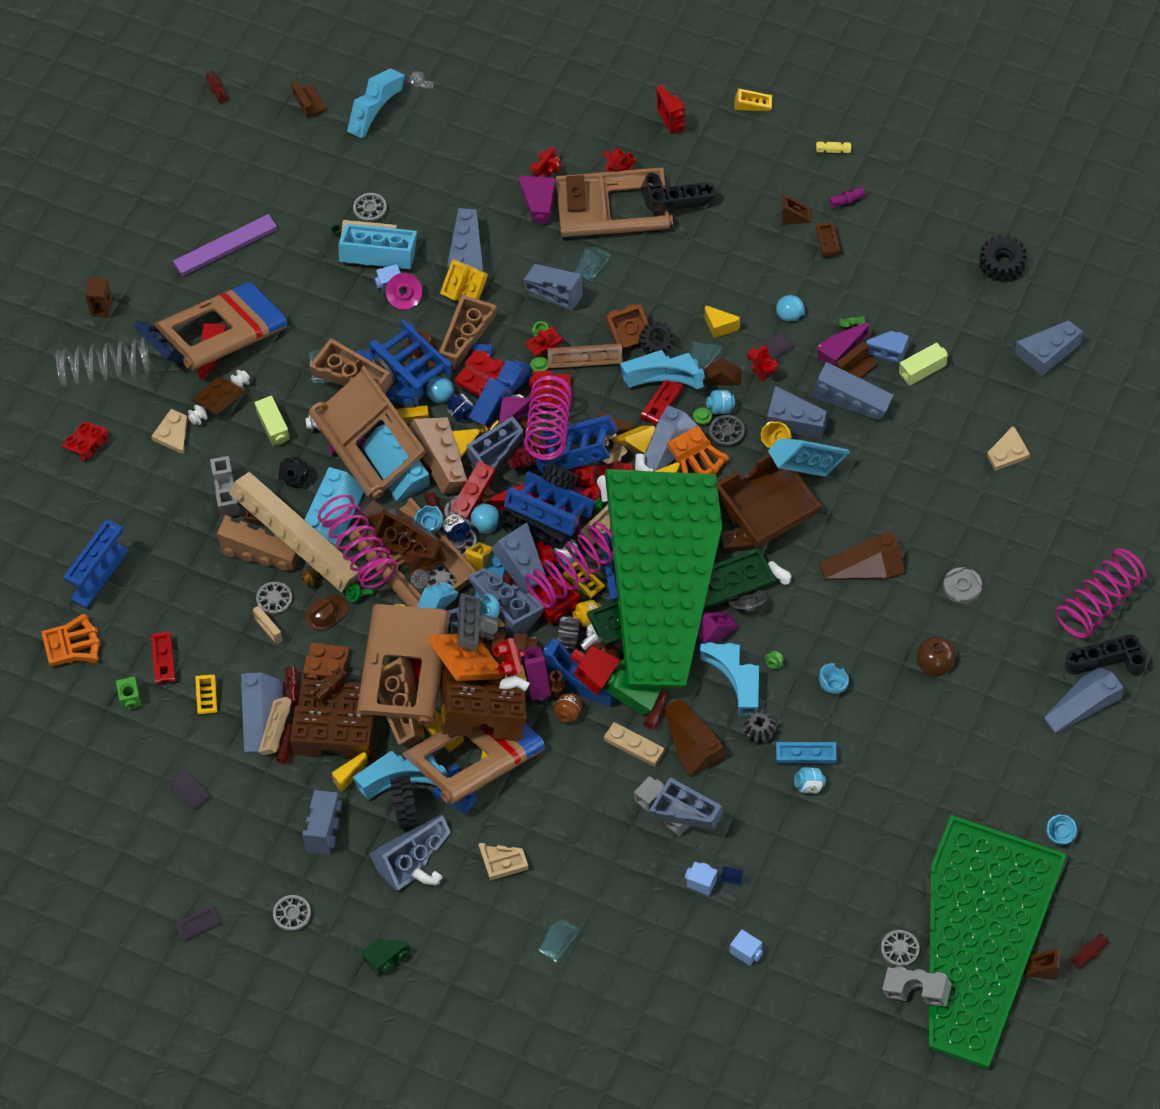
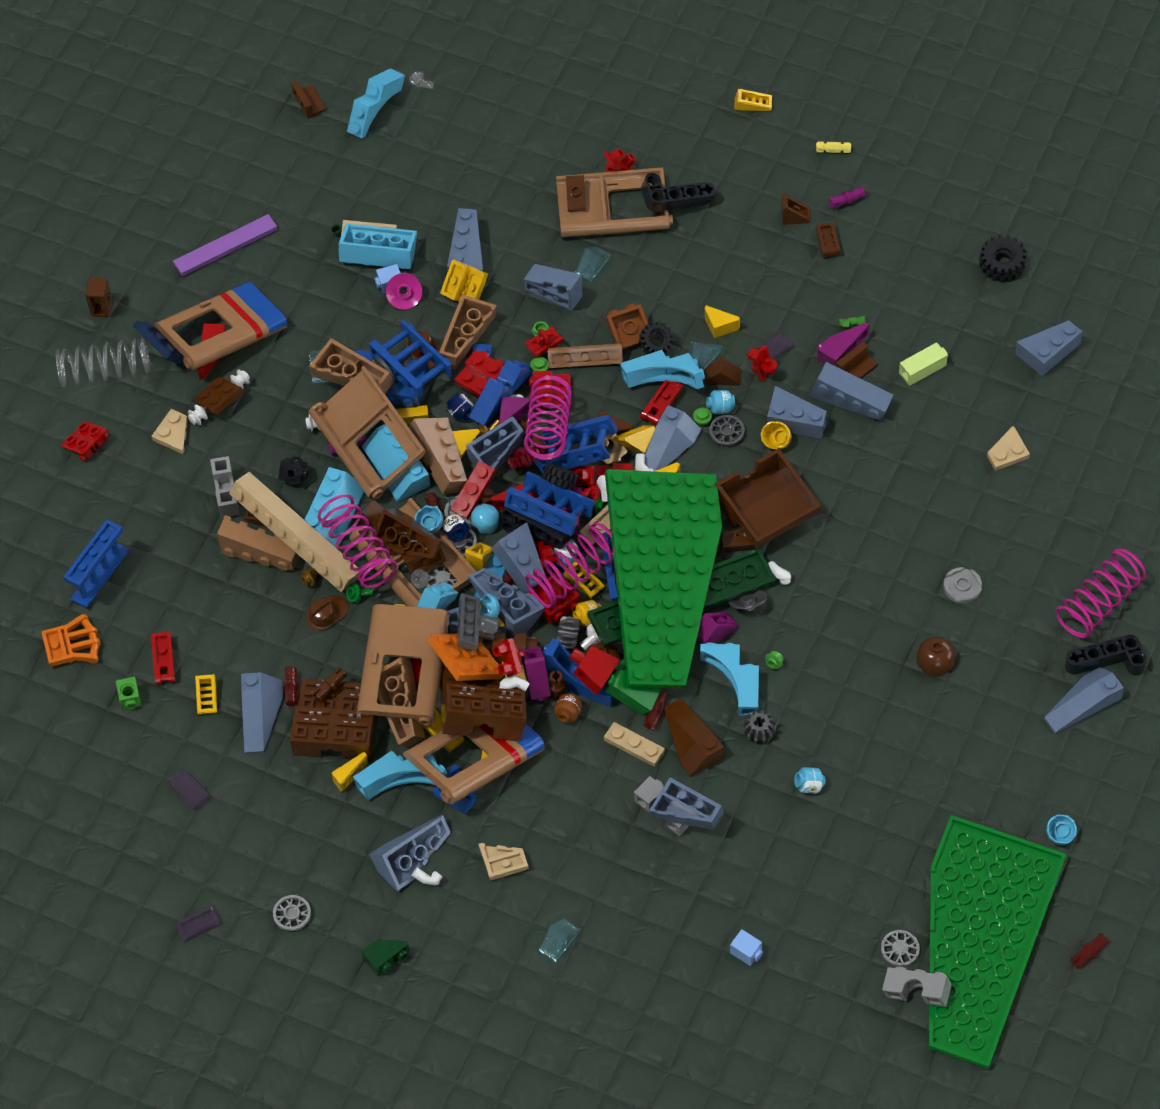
clear red pin [205,71,228,104] -> none
tan tile [253,606,283,645] -> none
yellowish green brick [254,396,290,446] -> none
light grey wheel [256,582,292,615] -> none
tan plate [258,697,292,756] -> none
clear red pin [276,724,292,764] -> none
sand blue wedge [302,790,342,855] -> none
dark orange plate [303,643,350,682] -> none
light grey wheel [353,193,387,222] -> none
black tyre [390,776,418,829] -> none
medium azure hair [426,376,455,404] -> none
magenta slope [519,175,556,224] -> none
red hips [529,147,561,178] -> none
red plate [656,85,685,135] -> none
orange plate [666,426,730,475] -> none
light blue brick [685,862,717,896] -> none
clear blue tile [721,866,743,886] -> none
medium azure slope [768,438,850,477] -> none
medium azure hair [776,295,805,322] -> none
dark azure plate [776,742,836,764] -> none
reddish brown wedge [819,531,905,580] -> none
medium azure hair [819,663,849,694] -> none
medium blue slope [866,331,909,363] -> none
reddish brown slope [1025,948,1061,980] -> none

